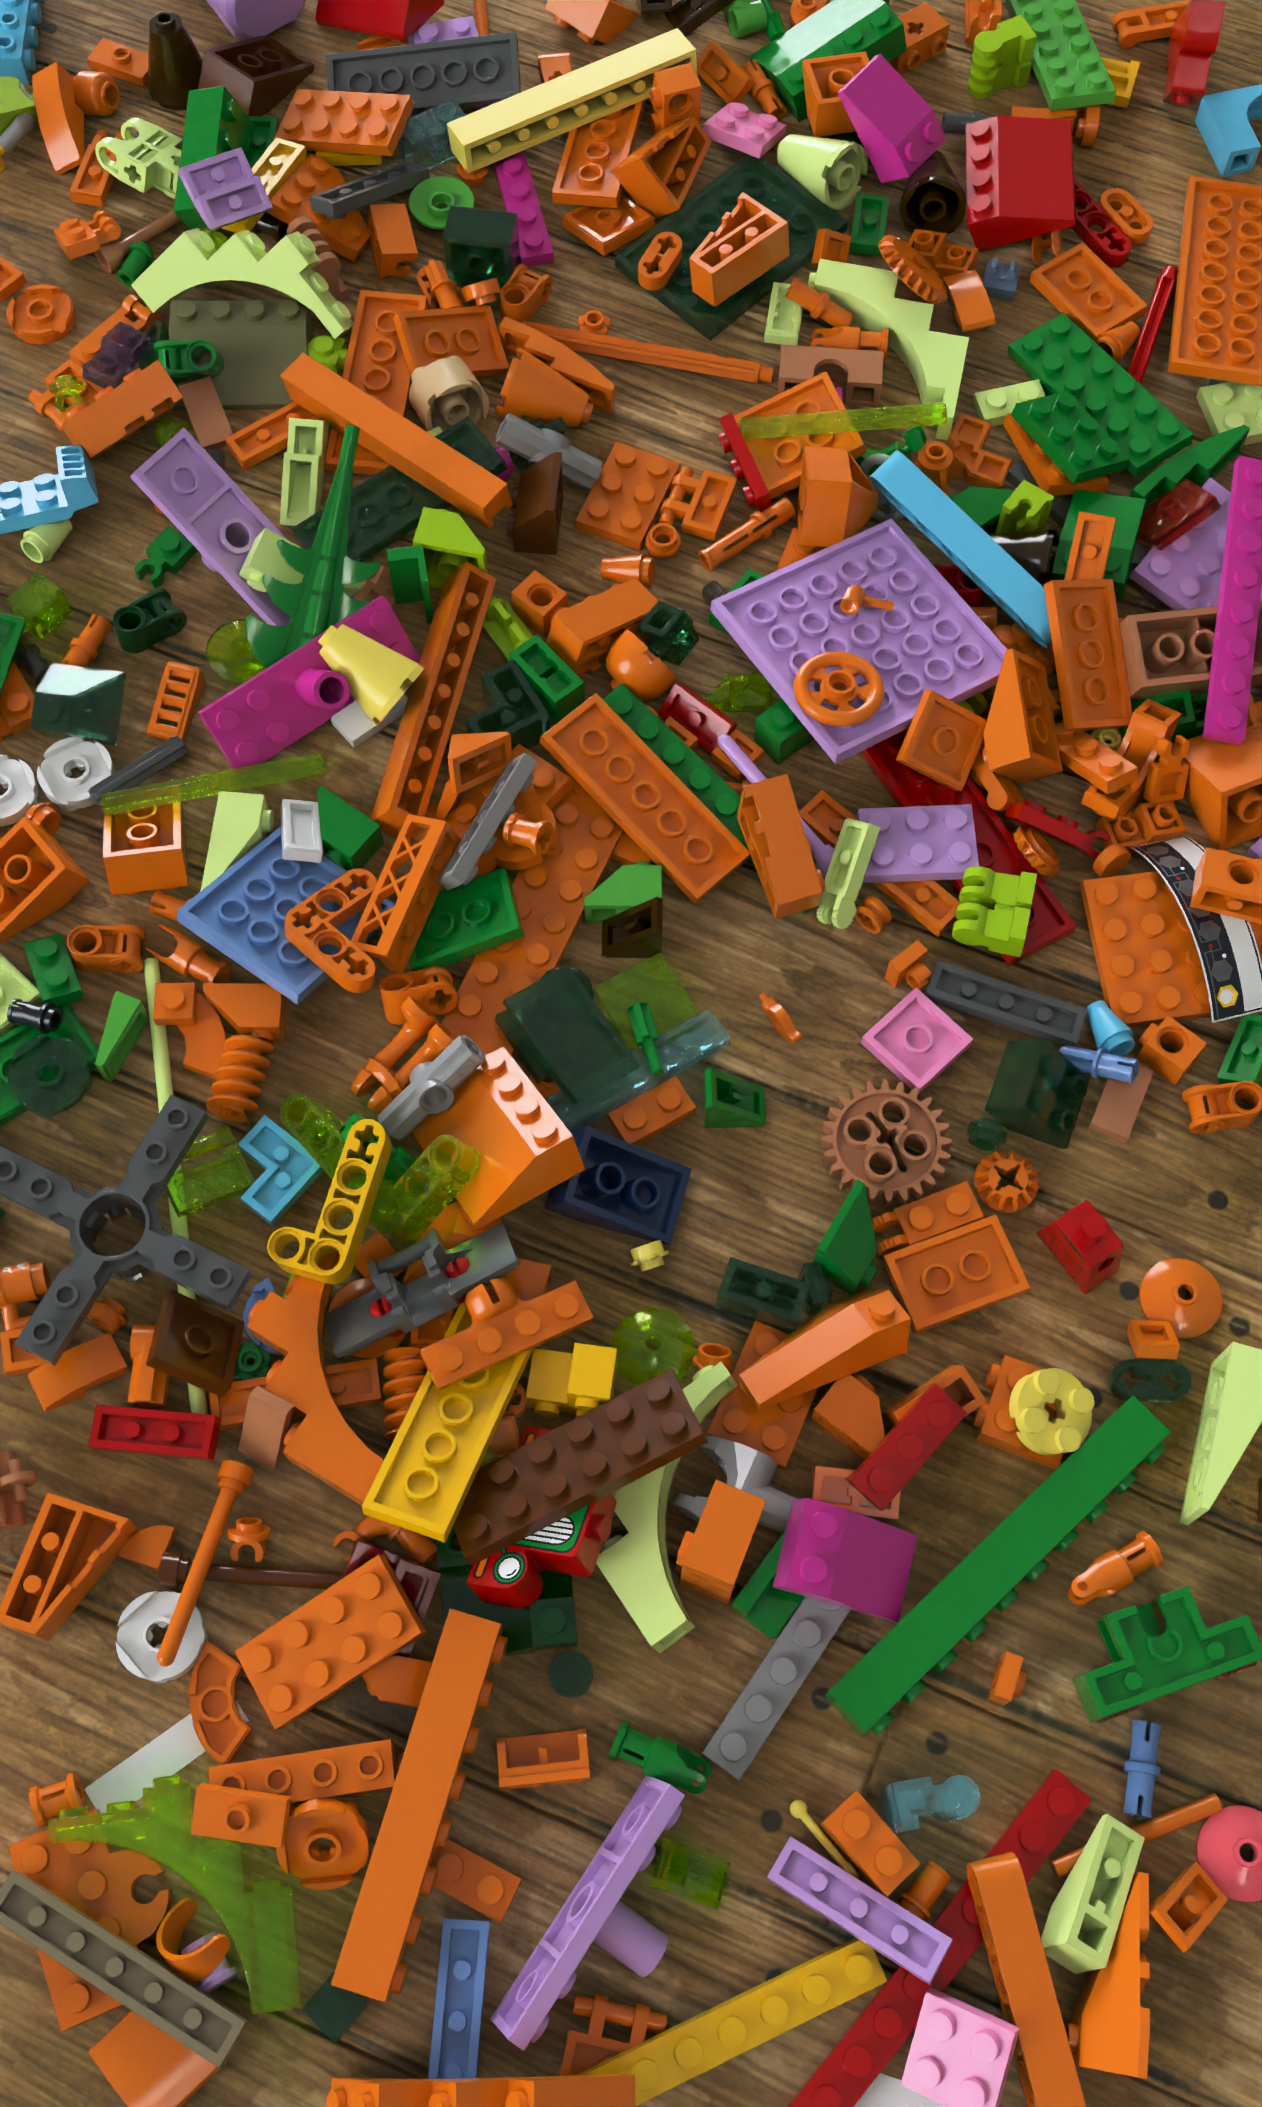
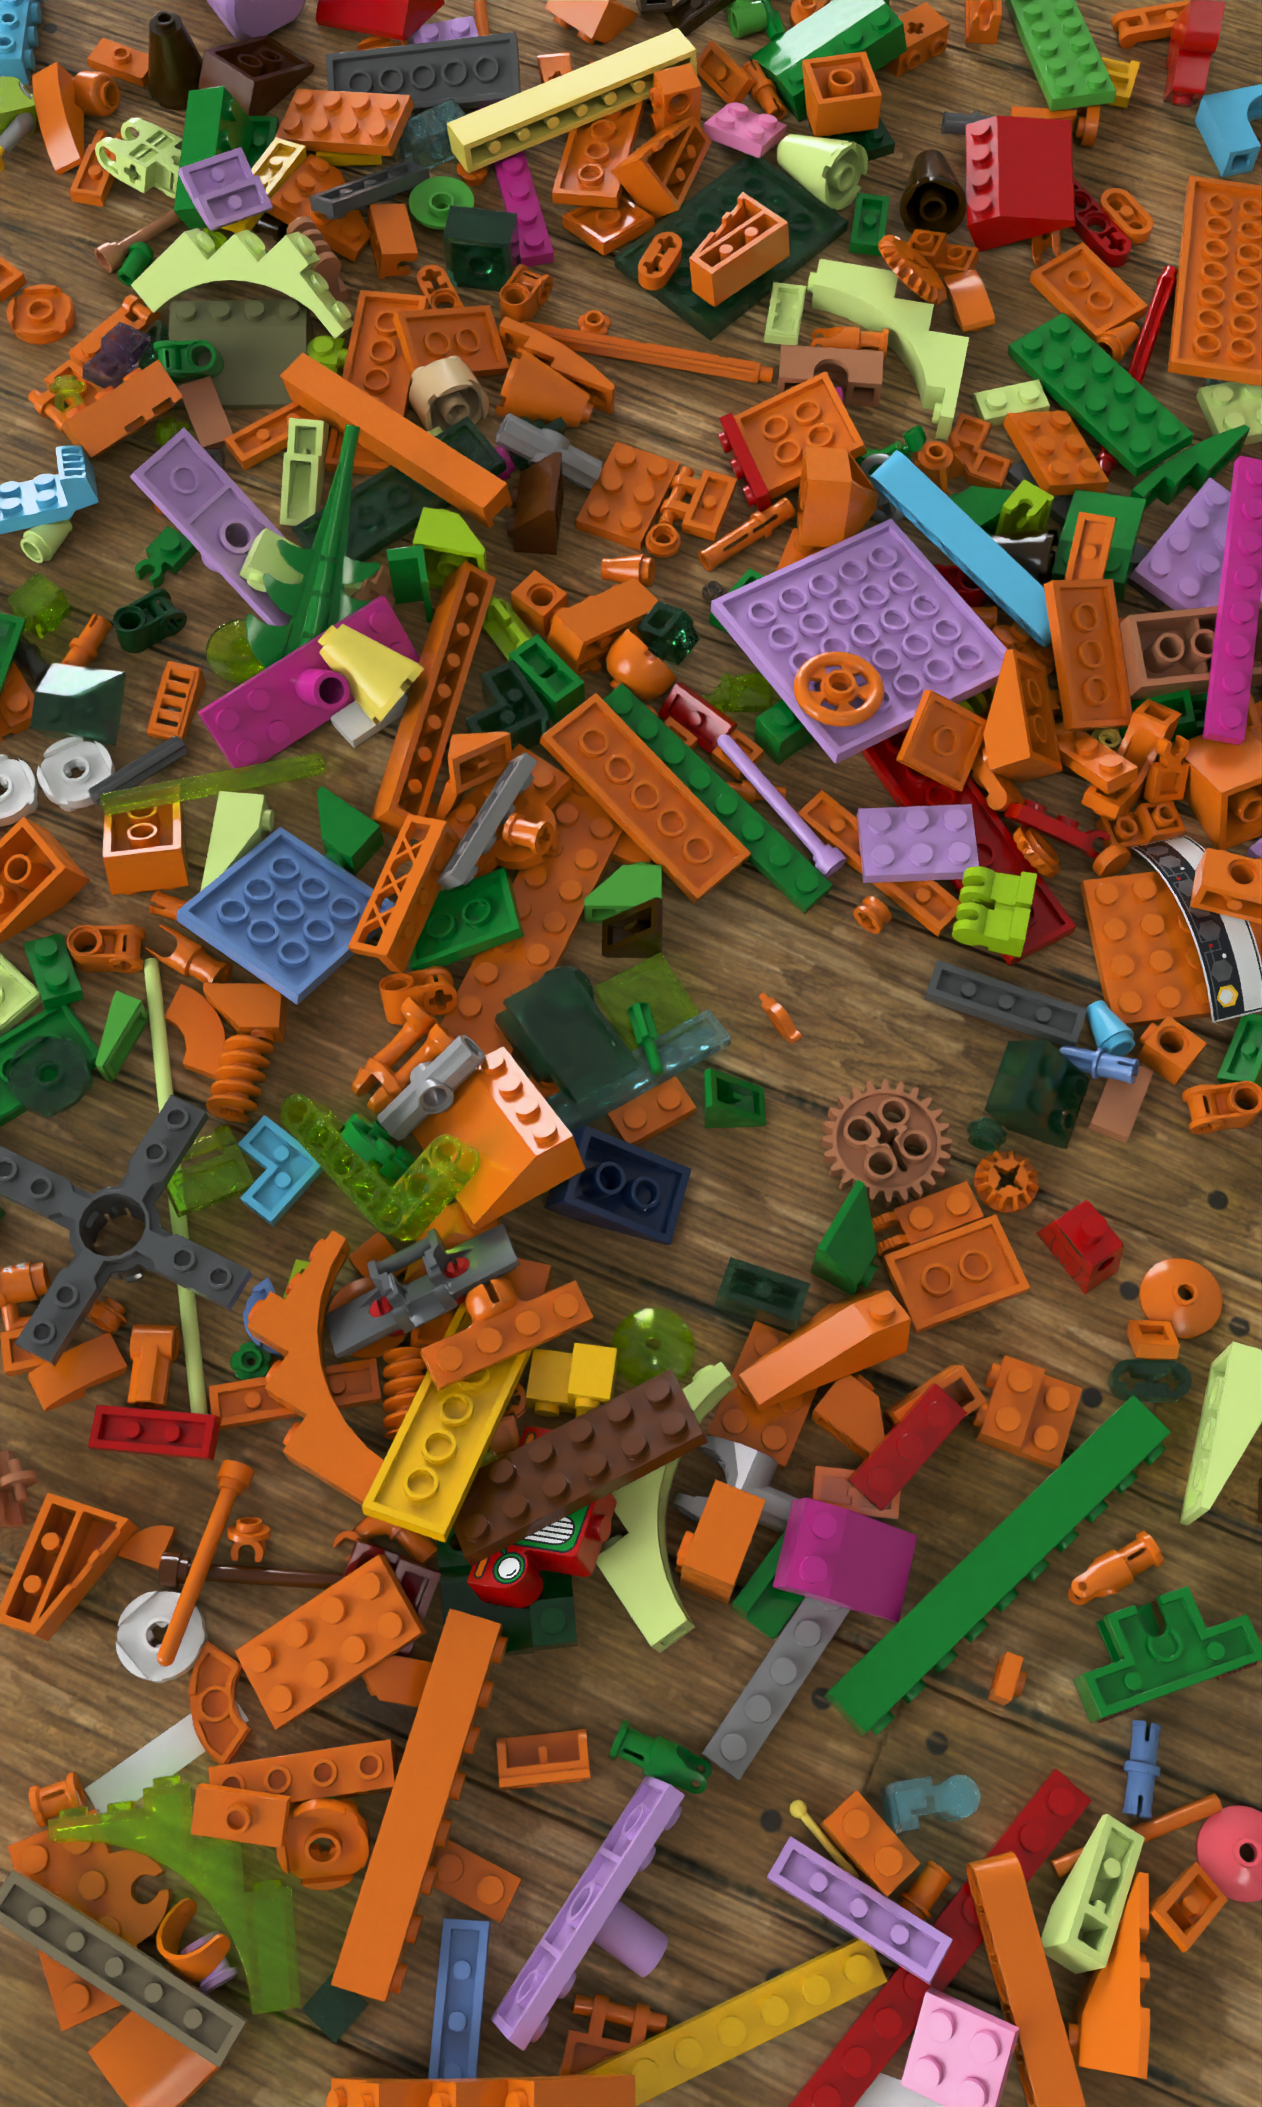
black pin [7,998,62,1034] -> none
orange plate [26,802,61,835] -> none
orange plate [53,210,121,260] -> none
reddish brown plate [146,1289,244,1397] -> none
orange plate [153,982,198,1025] -> none
nougat tile [238,1386,294,1470] -> none
yellow beam [267,1119,392,1284] -> none
white tile [280,799,323,863] -> none
orange beam [284,868,377,993] -> none
orange axle [424,259,462,309] -> none
orange plate [457,278,501,306] -> none
clear green plate [549,1652,593,1698] -> none
light yellow plate [630,1240,669,1272] -> none
clear neon green slope [650,1838,730,1909] -> none
orange plate [693,1343,734,1372] -> none
orange wedge [737,773,825,919] -> none
clear neon green axle [739,403,947,440] -> none
orange pin [785,278,854,327] -> none
clear green plate [798,1262,833,1315] -> none
orange plate [812,228,851,266] -> none
yellowish green hinge [816,818,881,929] -> none
dark pink slope [838,54,946,183] -> none
orange hand [840,585,894,614] -> none
bright pink plate [861,988,973,1095] -> none
orange tile [885,939,932,990] -> none
lime legs [967,14,1037,99] -> none
sand blue tile [983,257,1021,301] -> none
light yellow plate [1009,1368,1095,1455] -> none
green plate [1011,391,1130,484] -> none
clear red plate [1139,479,1221,551] -> none

